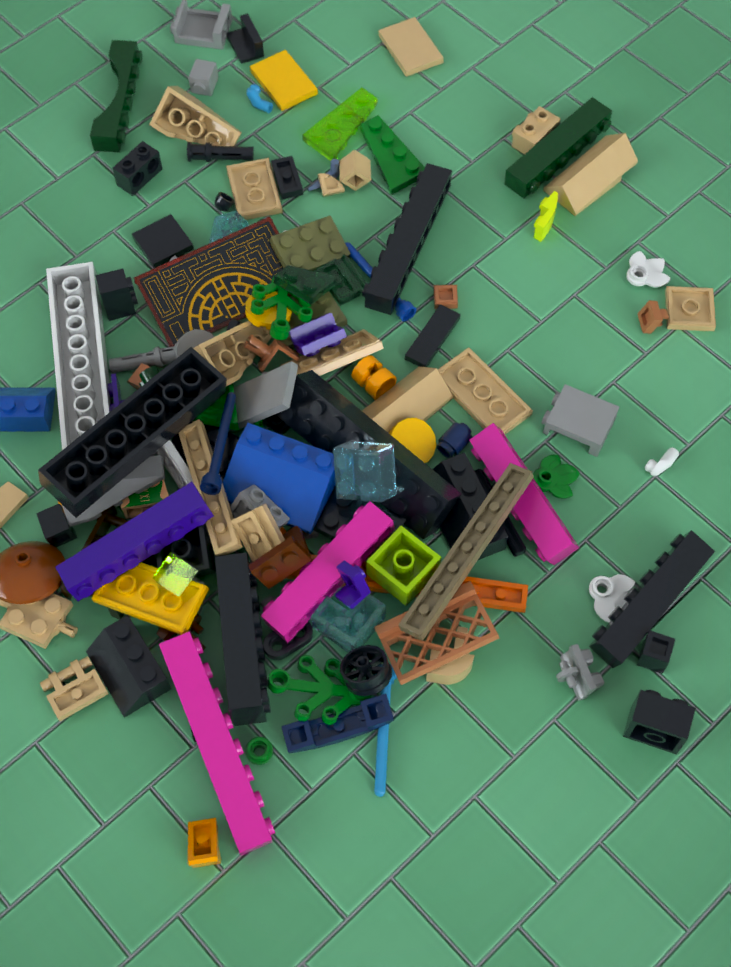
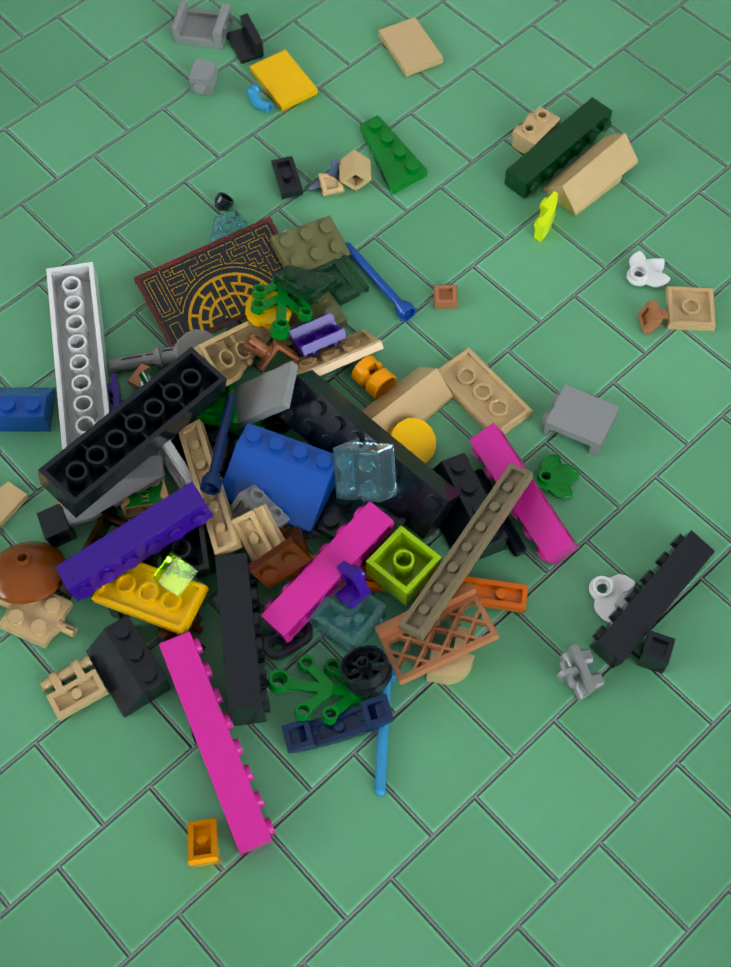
dark green arch [90,40,142,152] -> none
black brick [95,268,138,321] -> none
black brick [112,141,163,196] -> none
black tile [132,214,194,269] -> none
tan wedge [149,86,242,146] -> none
black pin [187,142,254,162] -> none
tan tile [226,158,283,221] -> none
green plate [245,737,273,765] -> none
clear neon green wing [302,87,377,161] -> none
black brick [362,163,452,315] -> none
black tile [405,304,461,367] -> none
dark blue brick [436,422,472,458] -> none
black brick [623,690,696,755] -> none
white arm [645,448,679,476] -> none

